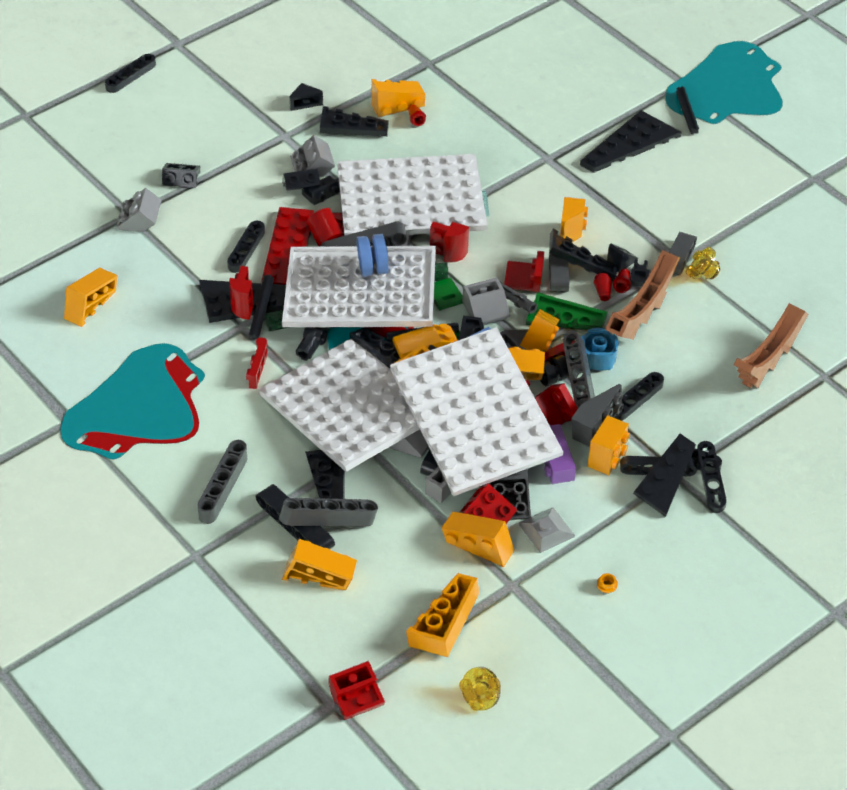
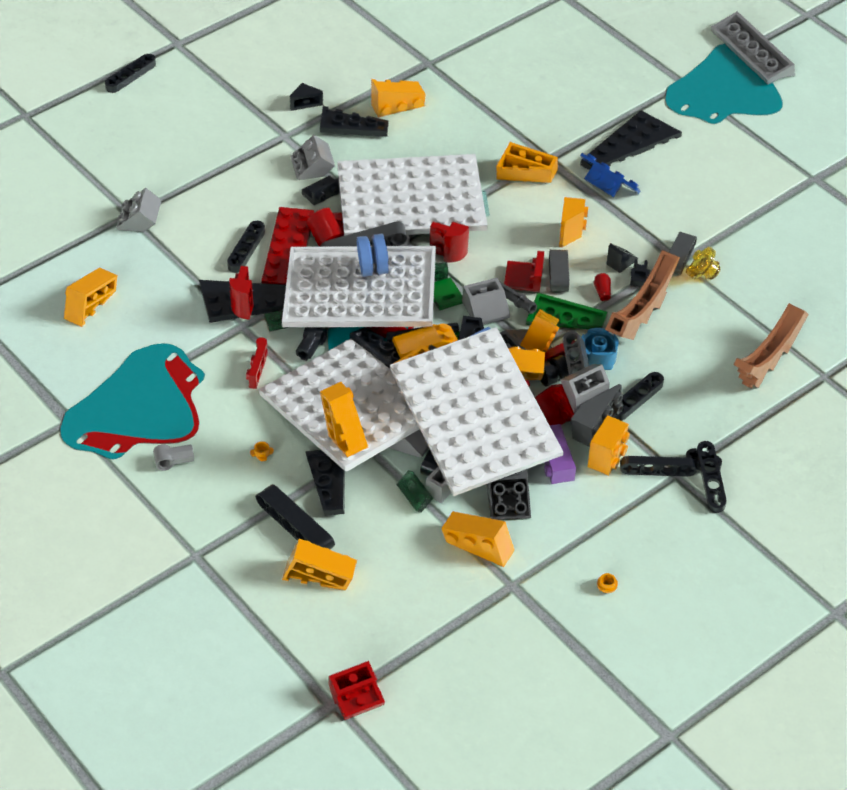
black bracket [162,163,200,188] -> none
dark grey beam [198,439,248,524] -> none
black axle [249,274,274,340] -> none
dark grey beam [279,498,378,527] -> none
black bracket [282,169,321,191] -> none
light orange wedge [406,573,479,657] -> none
red cone [408,104,426,126] -> none
red bracket [459,483,517,524] -> none
clear yellow plate [459,666,501,711] -> none
light grey slope [519,507,575,553] -> none
black wing [549,228,617,281] -> none
red cone [613,269,631,293] -> none
black wing [633,433,696,517] -> none
black axle [676,86,699,134] -> none
none -> light grey piece [153,444,194,471]
none -> light orange plate [250,441,274,461]
none -> light orange wedge [320,382,368,457]
none -> clear green plate [396,470,434,513]
none -> light orange wedge [496,142,558,183]
none -> light grey slope [560,364,610,414]
none -> blue bracket [580,153,641,198]
none -> light grey arch [711,11,795,85]

